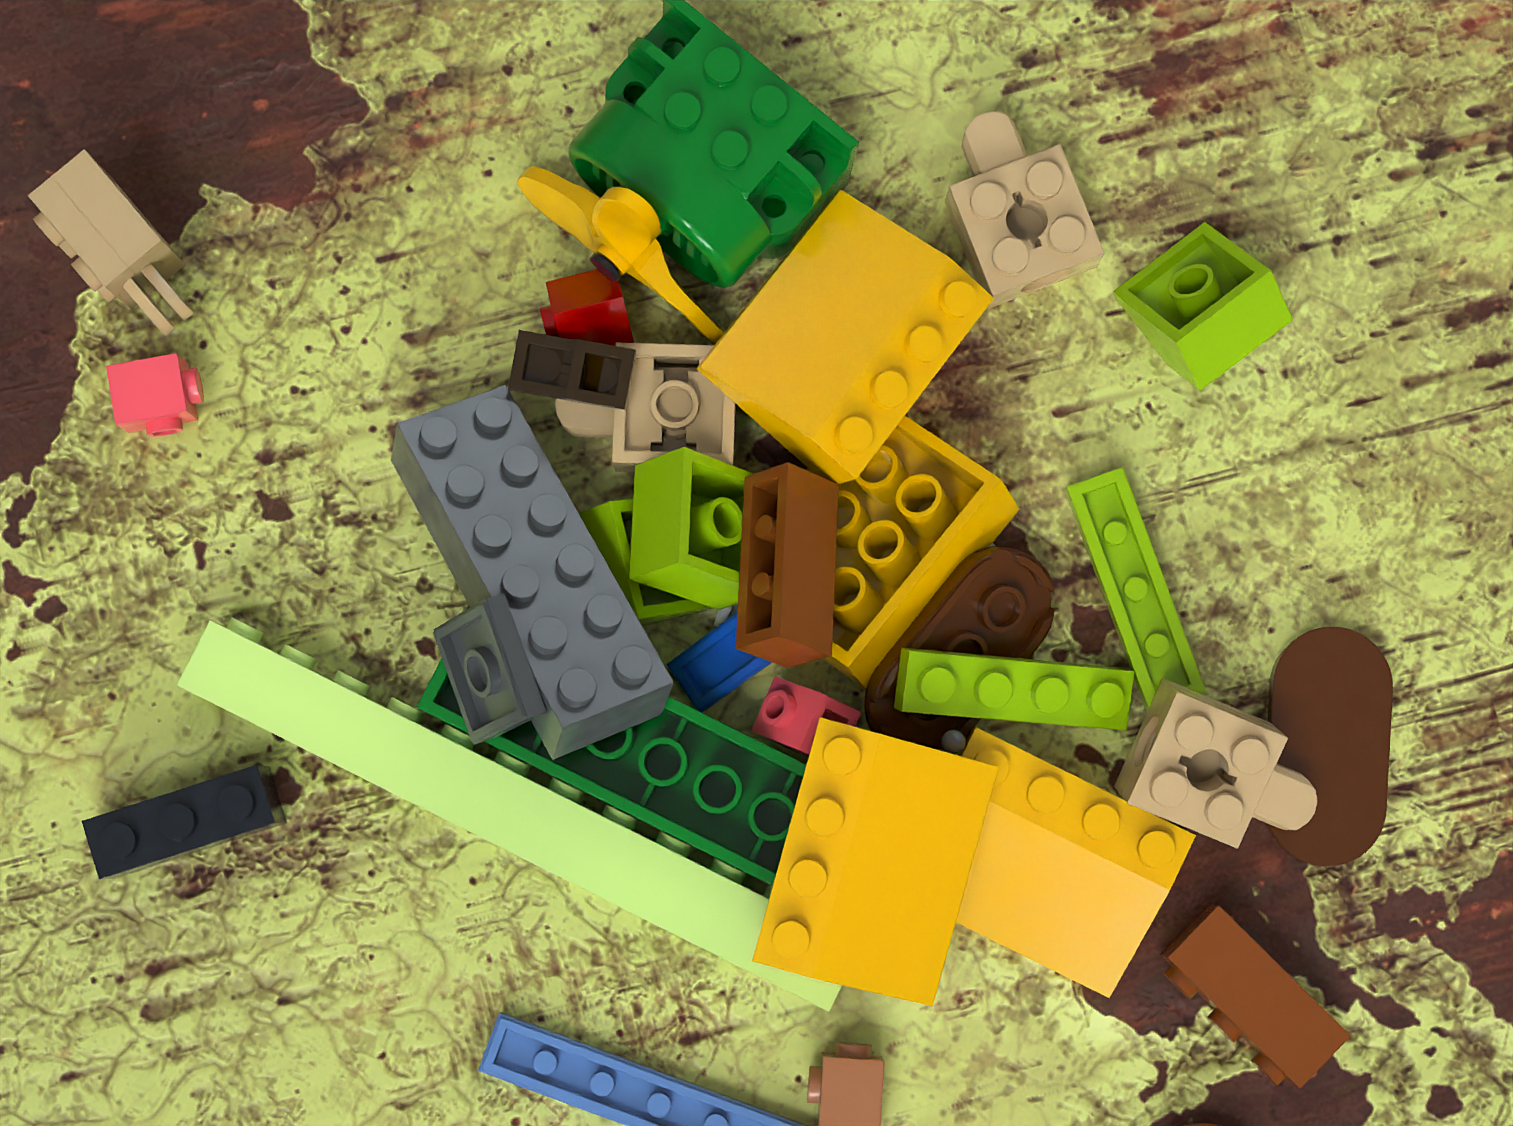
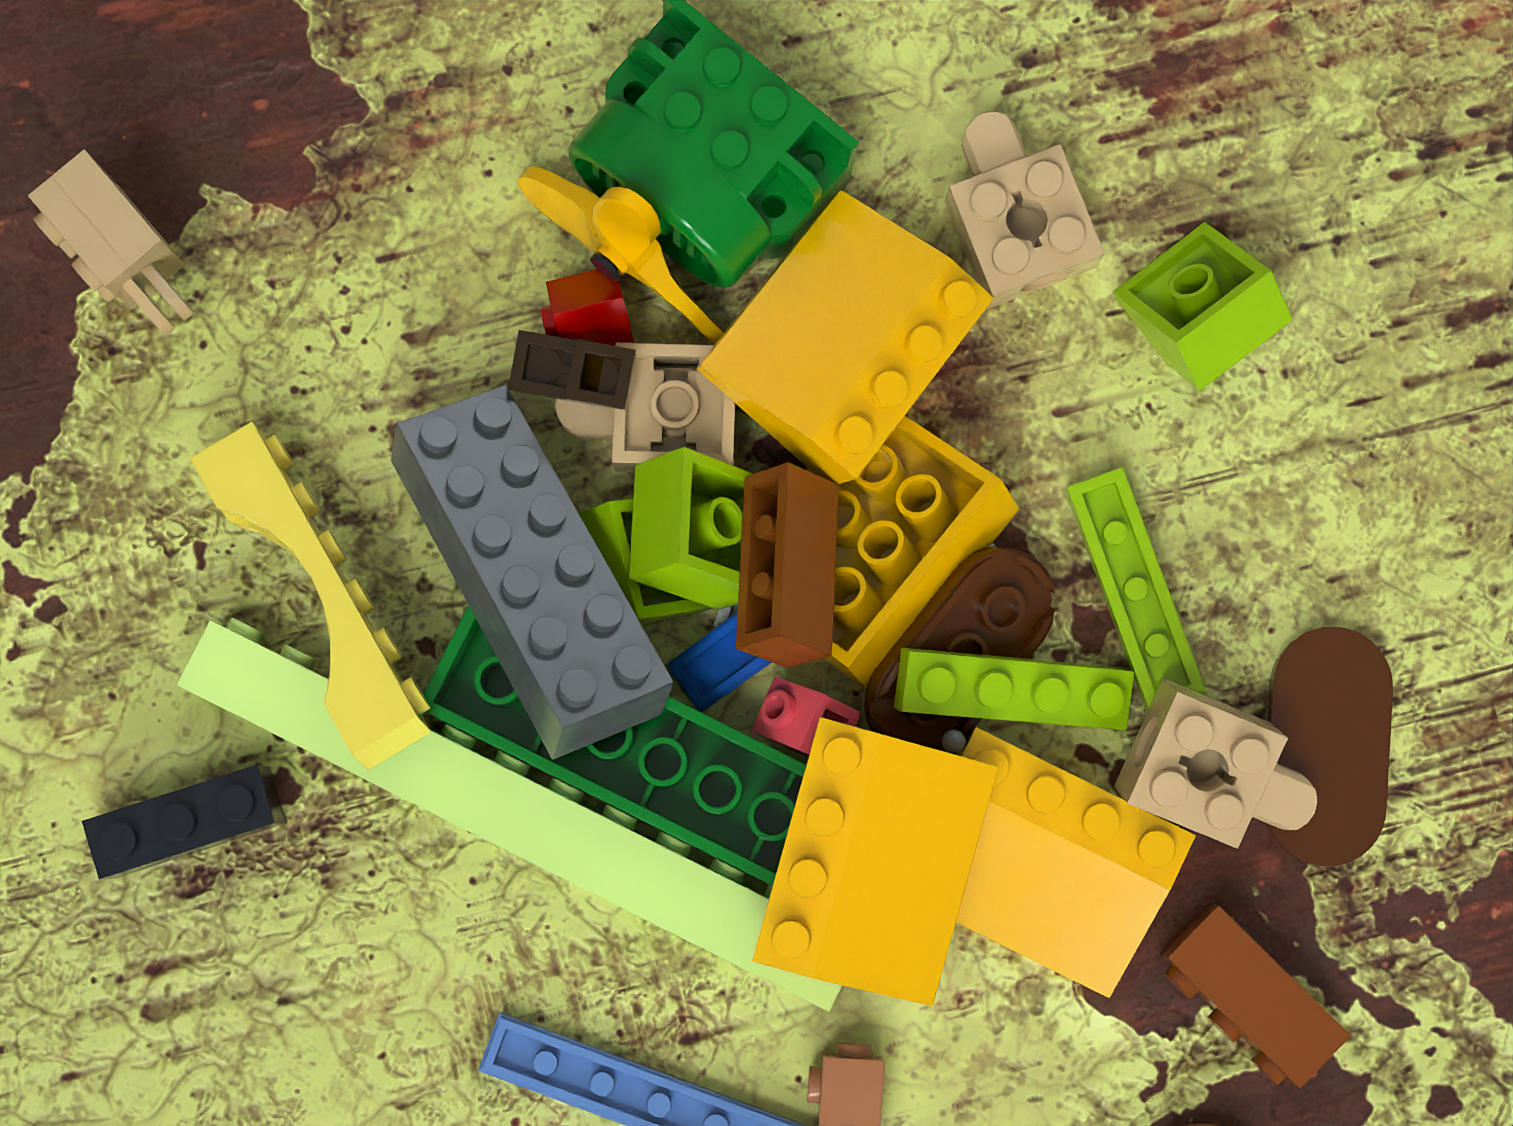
coral brick [106,353,204,437] -> none
dark grey tile [433,593,546,745] -> none
none -> light yellow arch [190,422,432,770]

